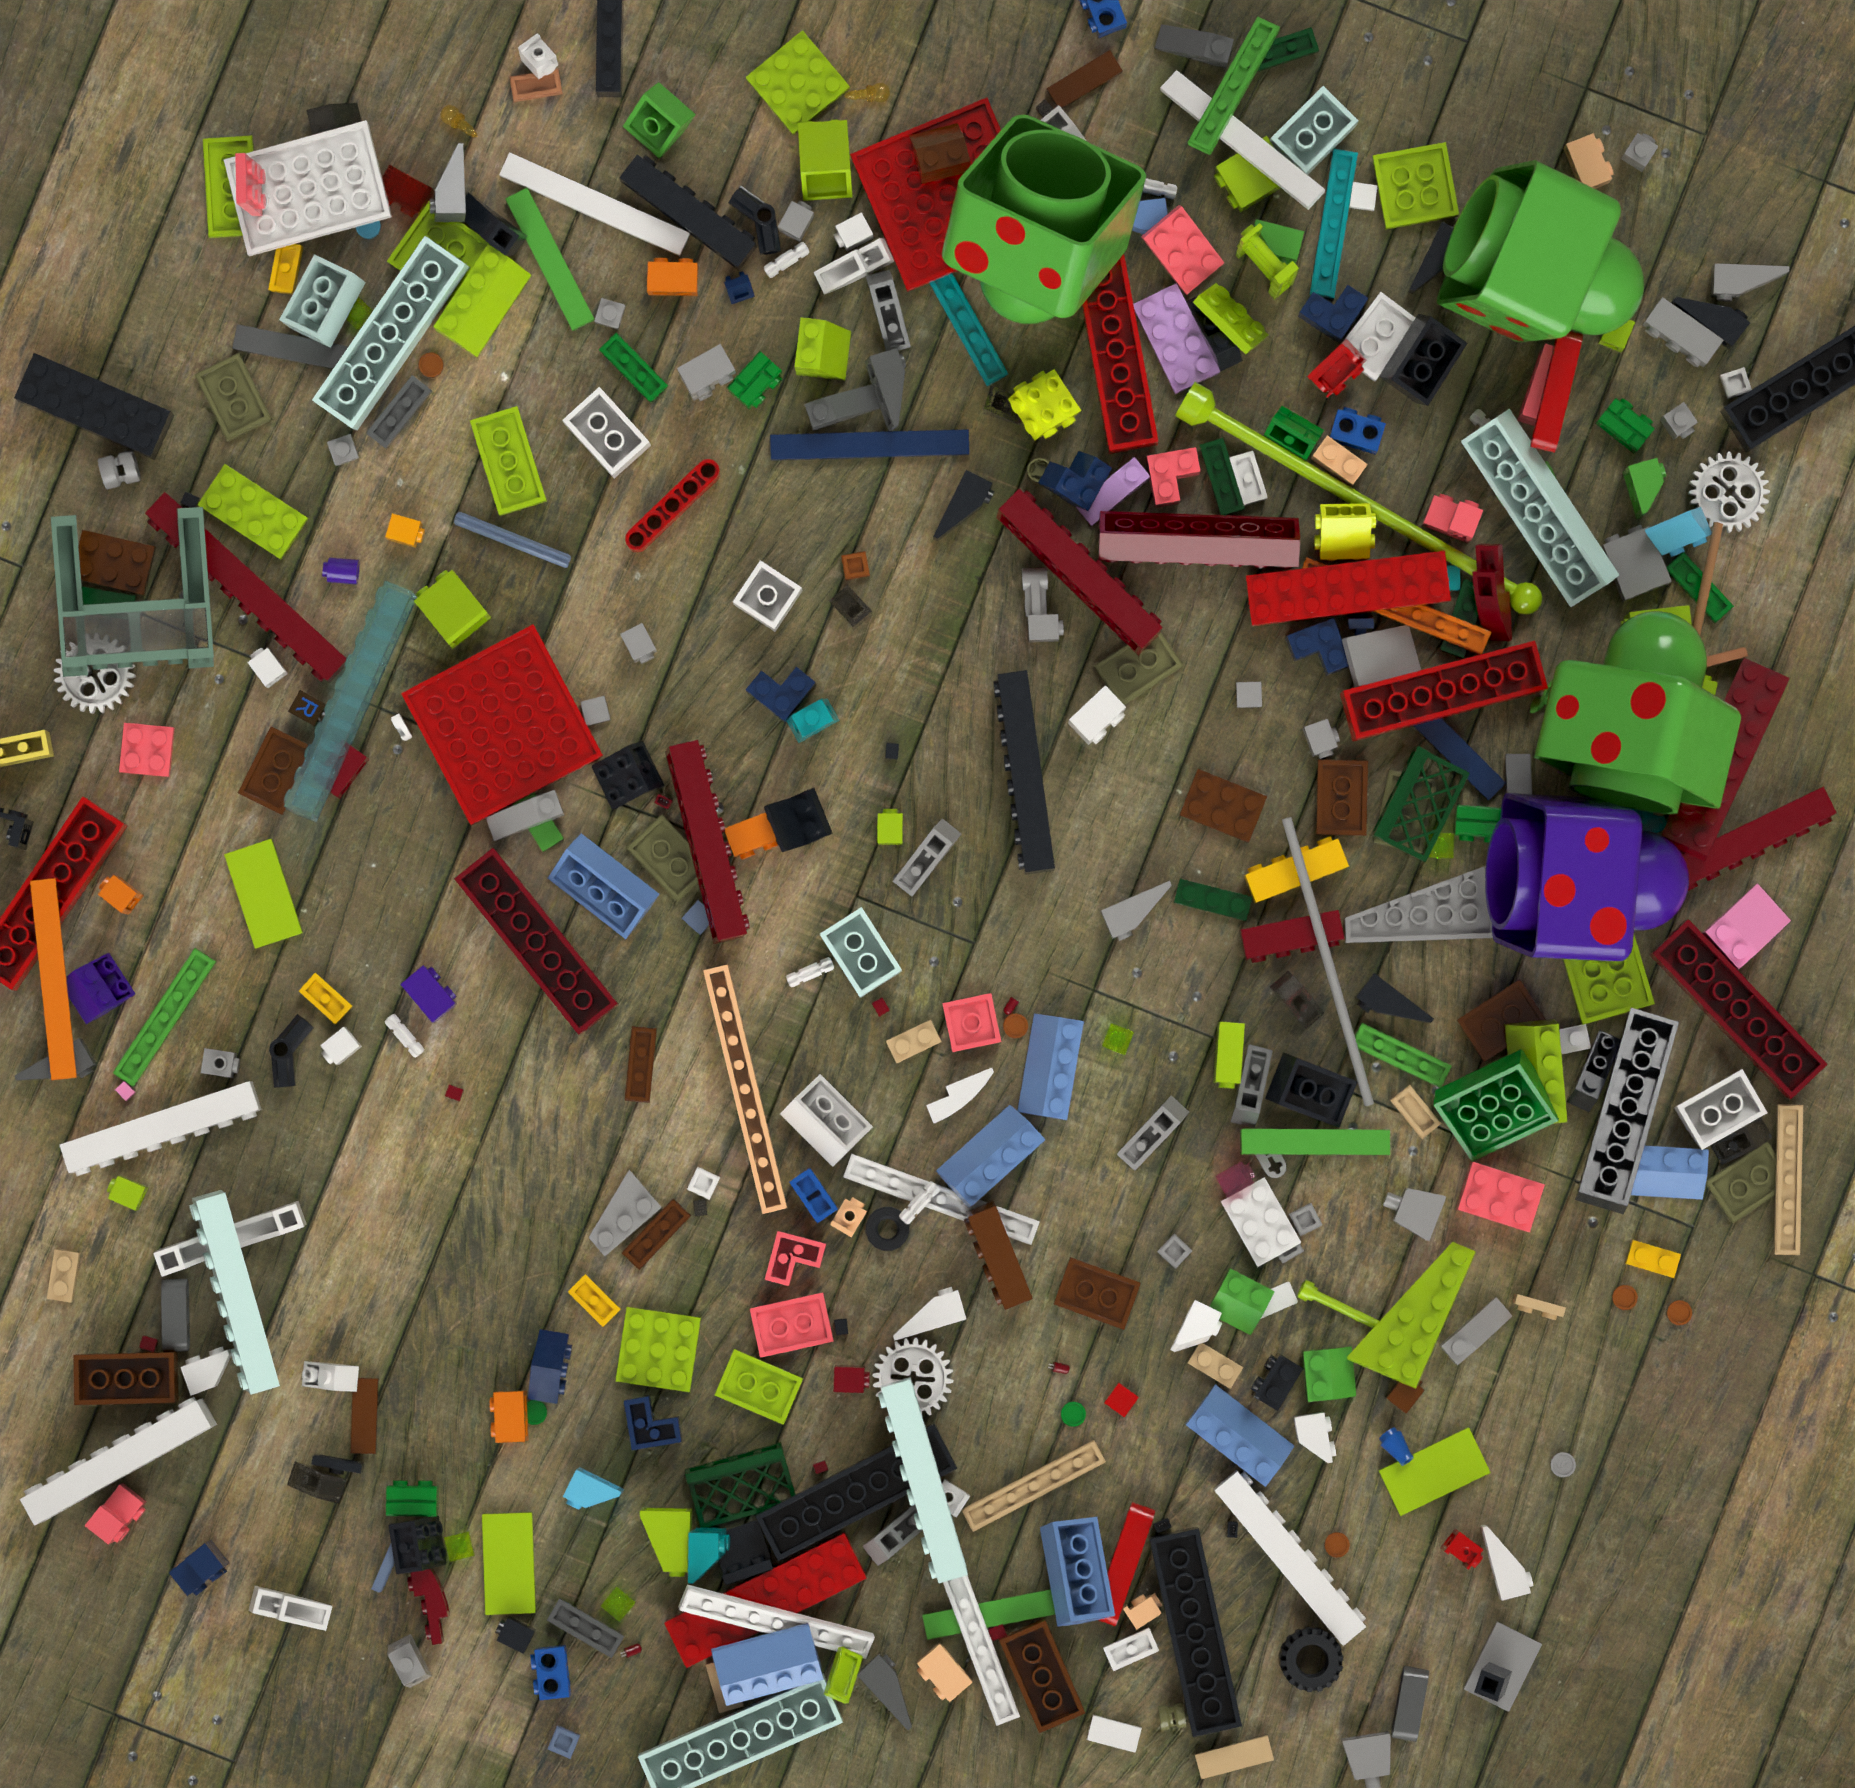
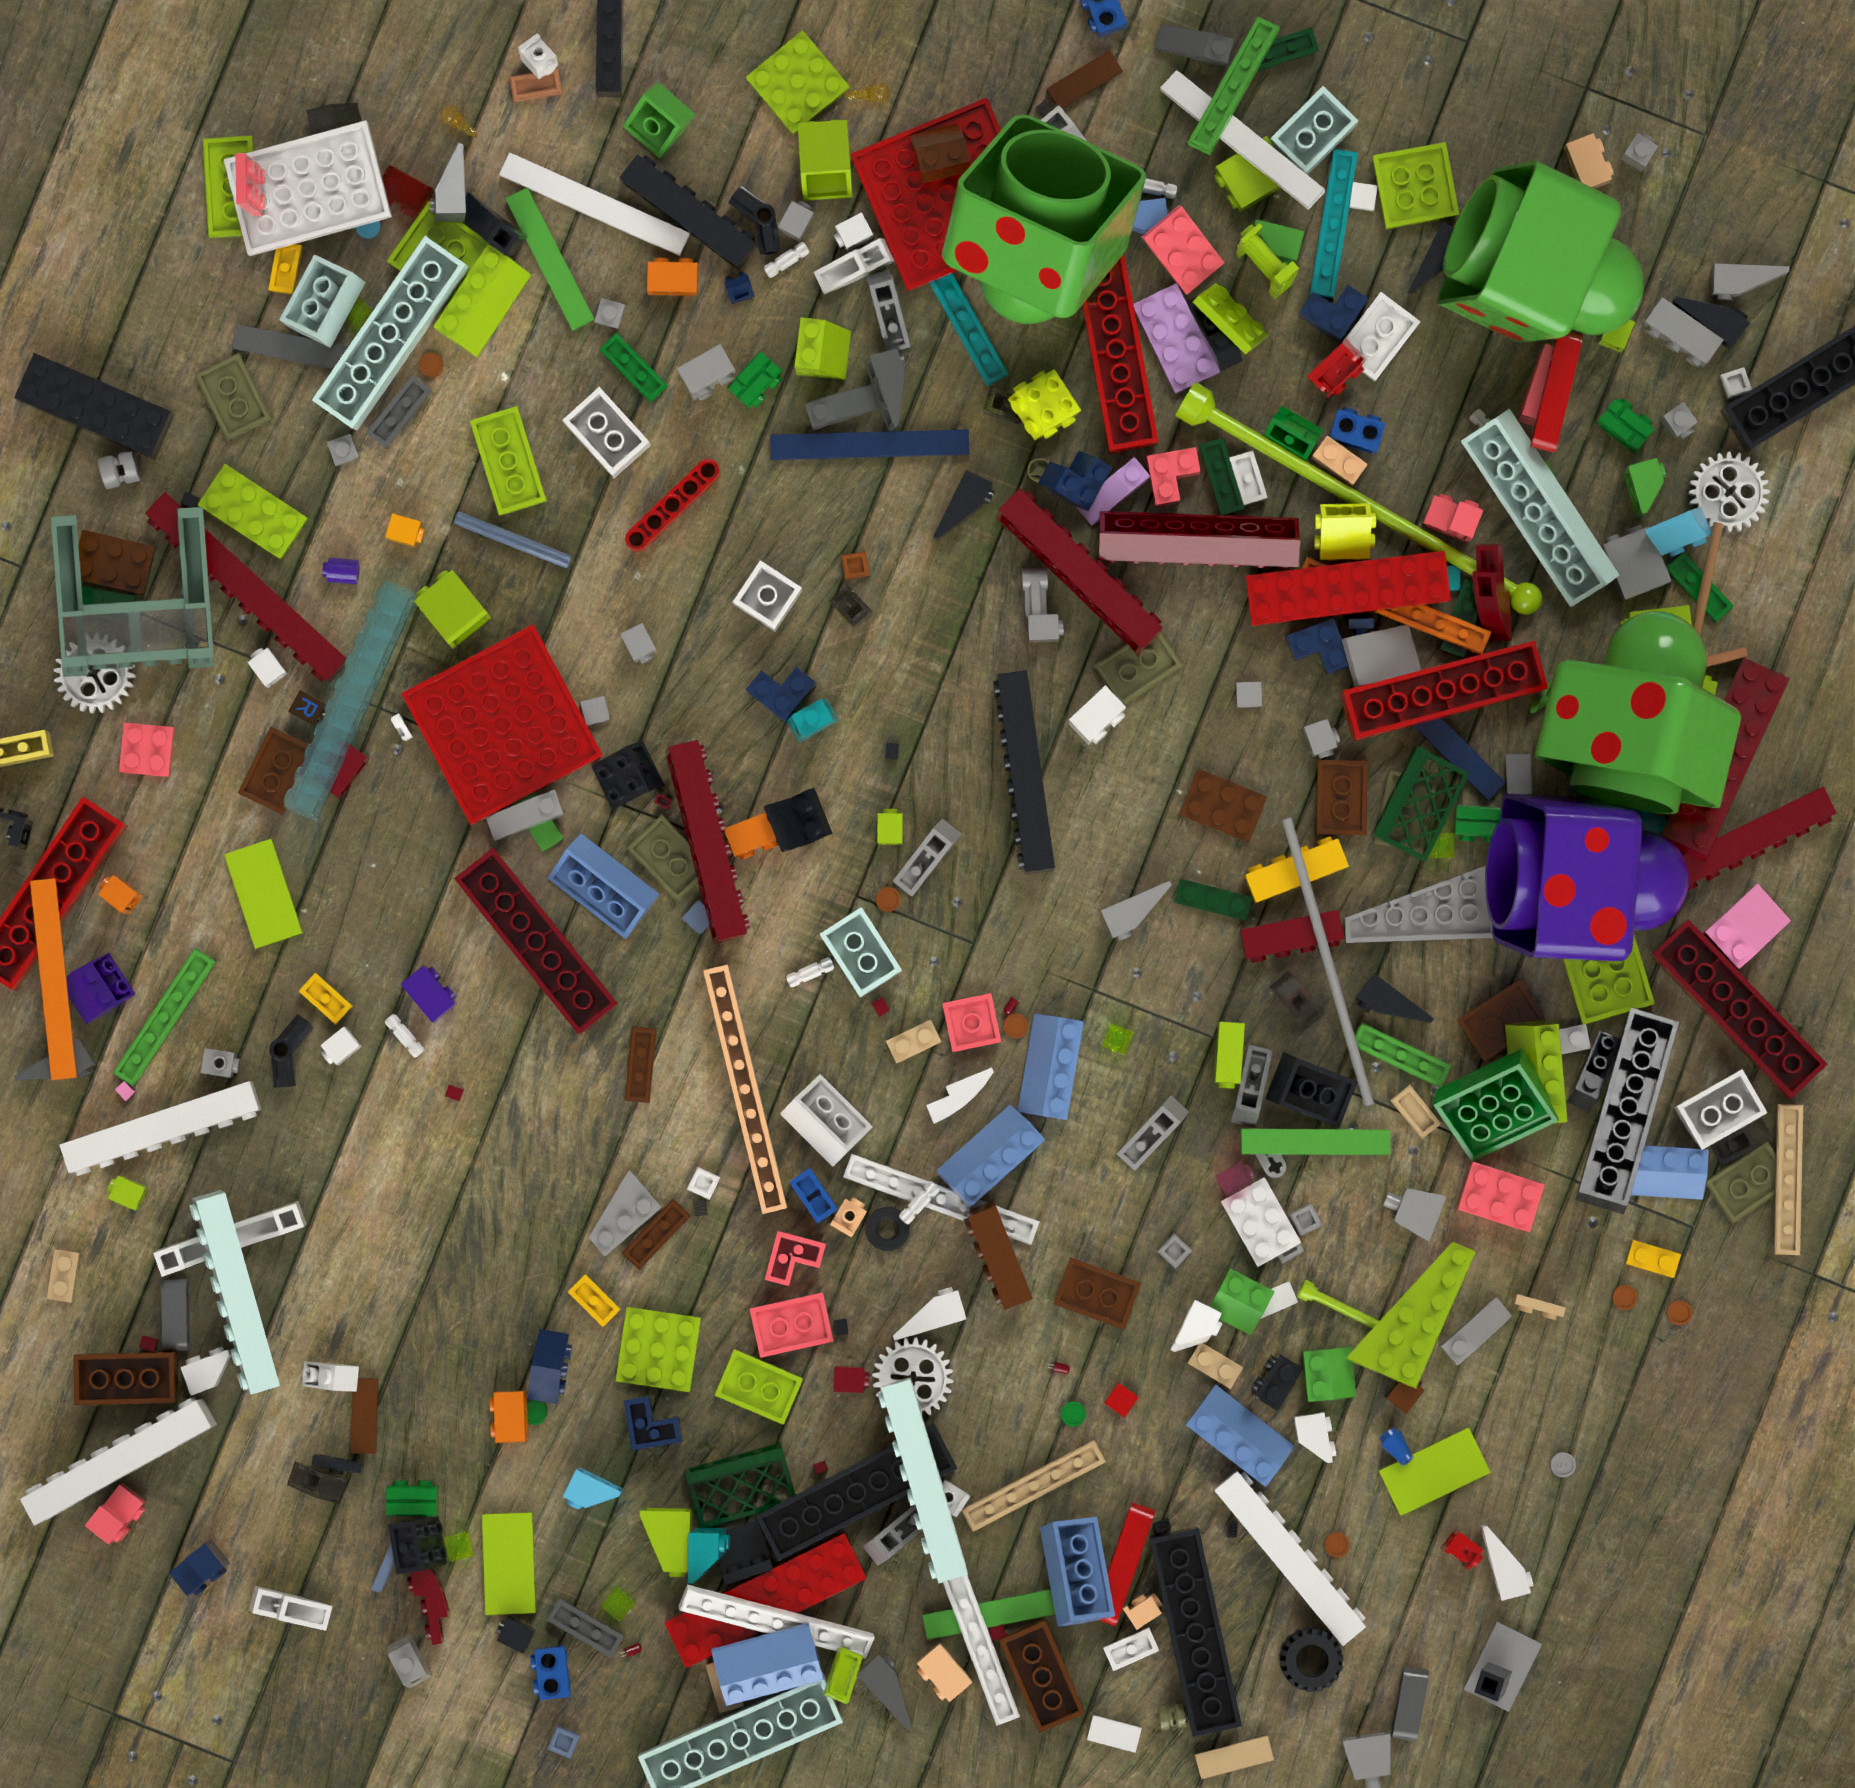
black brick [1379,314,1468,406] -> none
none -> dark orange piece [876,887,900,912]

